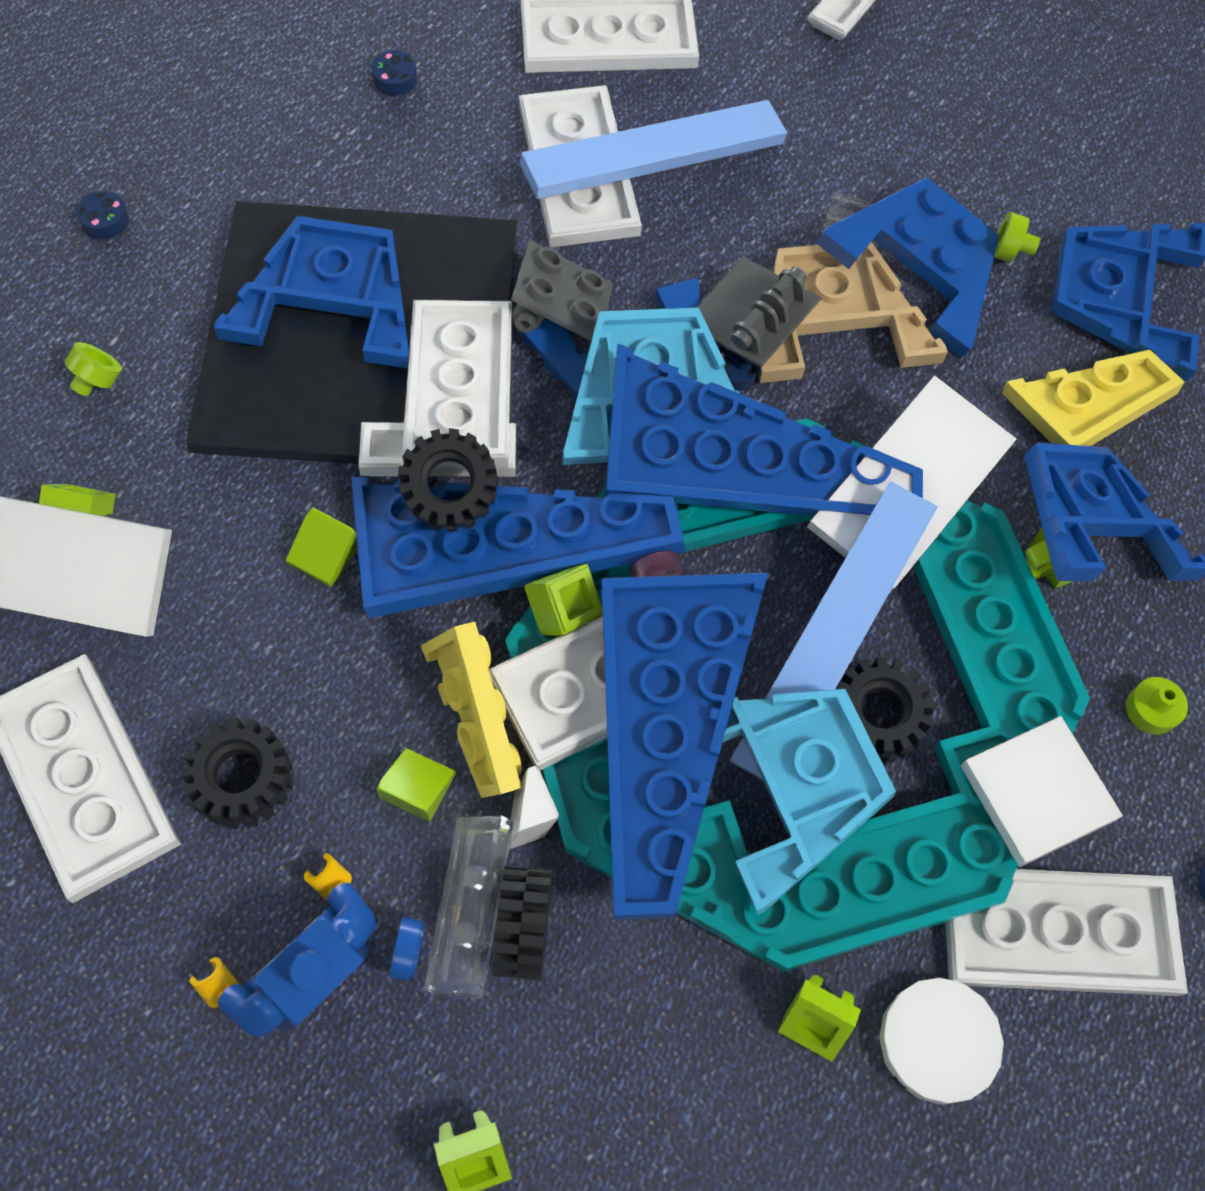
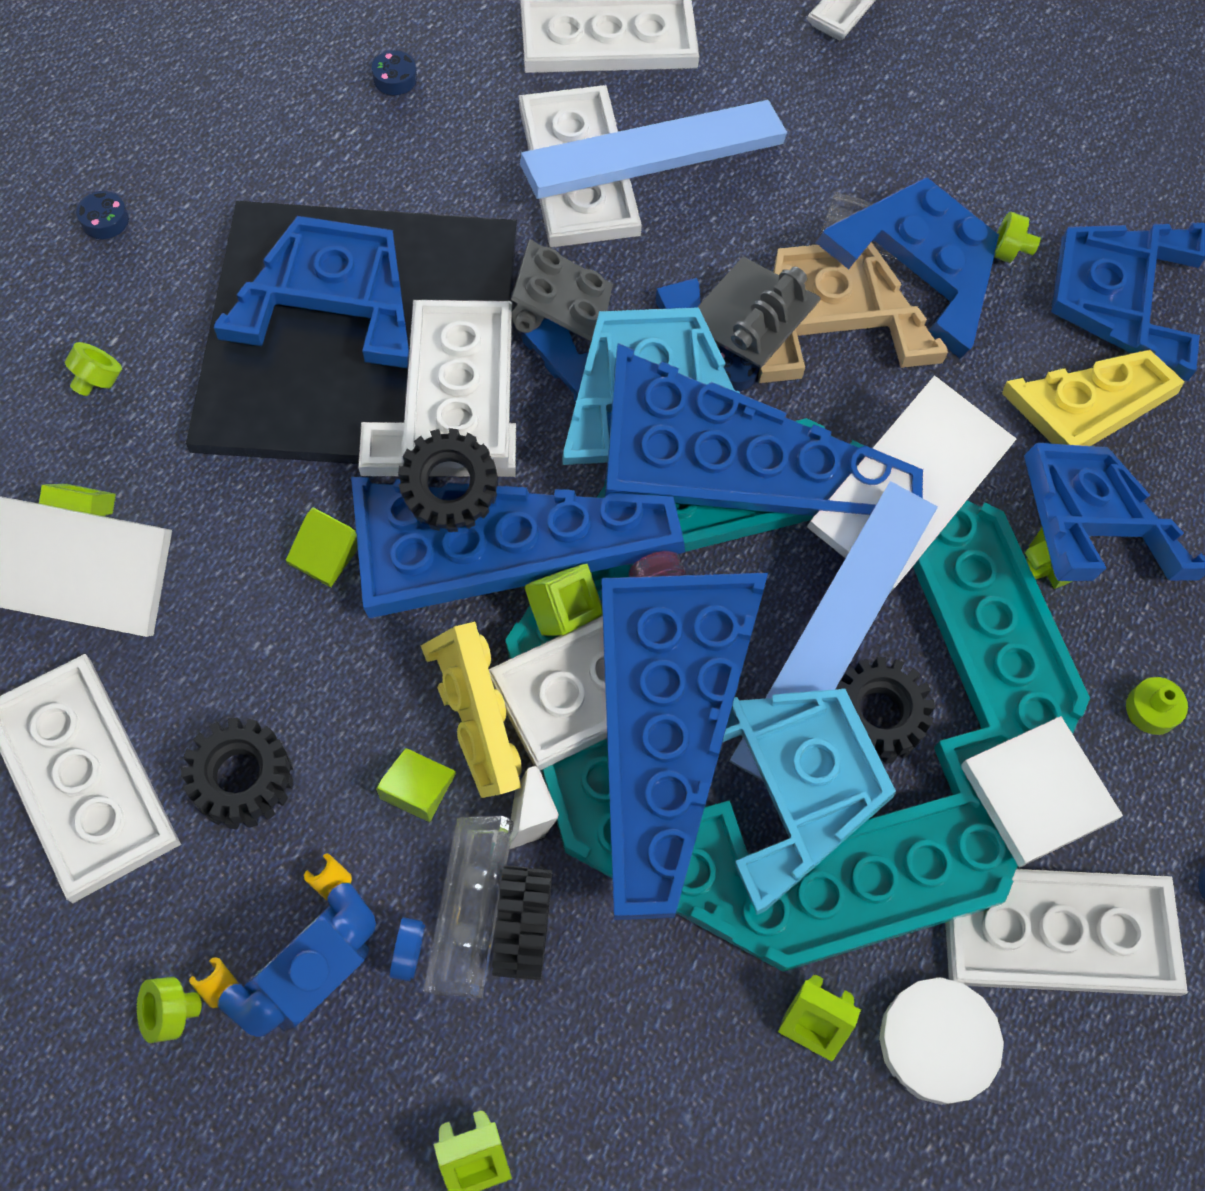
none -> lime tile [137,976,201,1043]

